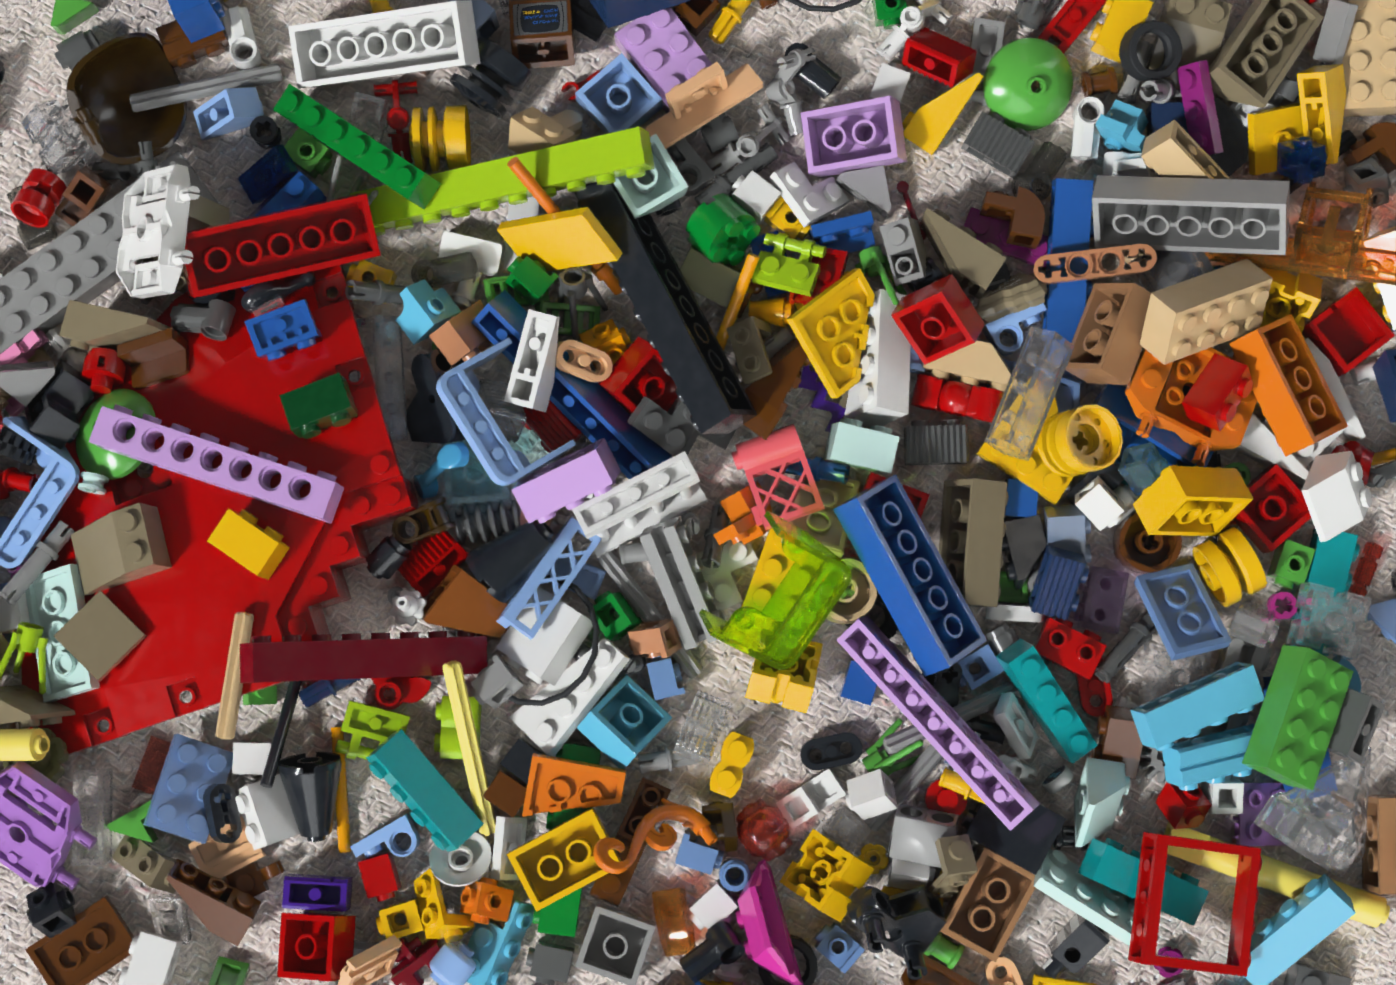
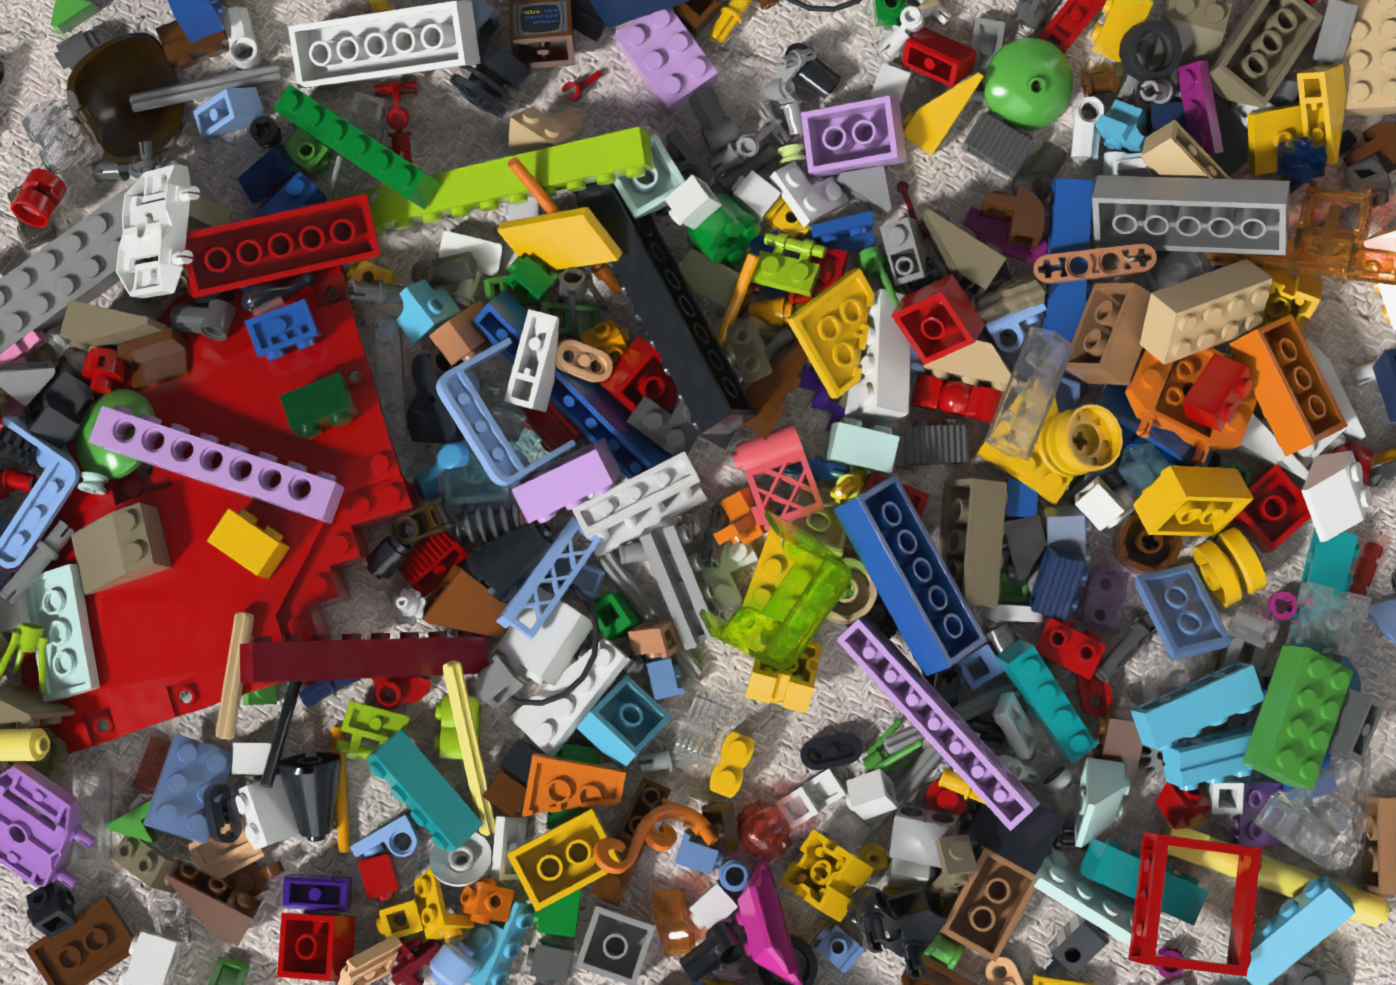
reddish brown brick [54,166,112,226] -> none
dark tan tile [54,591,146,681] -> none
yellow wheel [409,105,471,172] -> none
light blue brick [575,53,663,134] -> none
light nougat bracket [645,62,764,149] -> none
blue brick [839,660,877,706] -> none
bright green brick [1267,539,1316,589] -> none
red piece [1302,287,1395,377] -> none
none -> white brick [664,175,722,229]
none -> yellowish green bush [777,144,807,166]
none -> yellow axle [830,468,868,504]

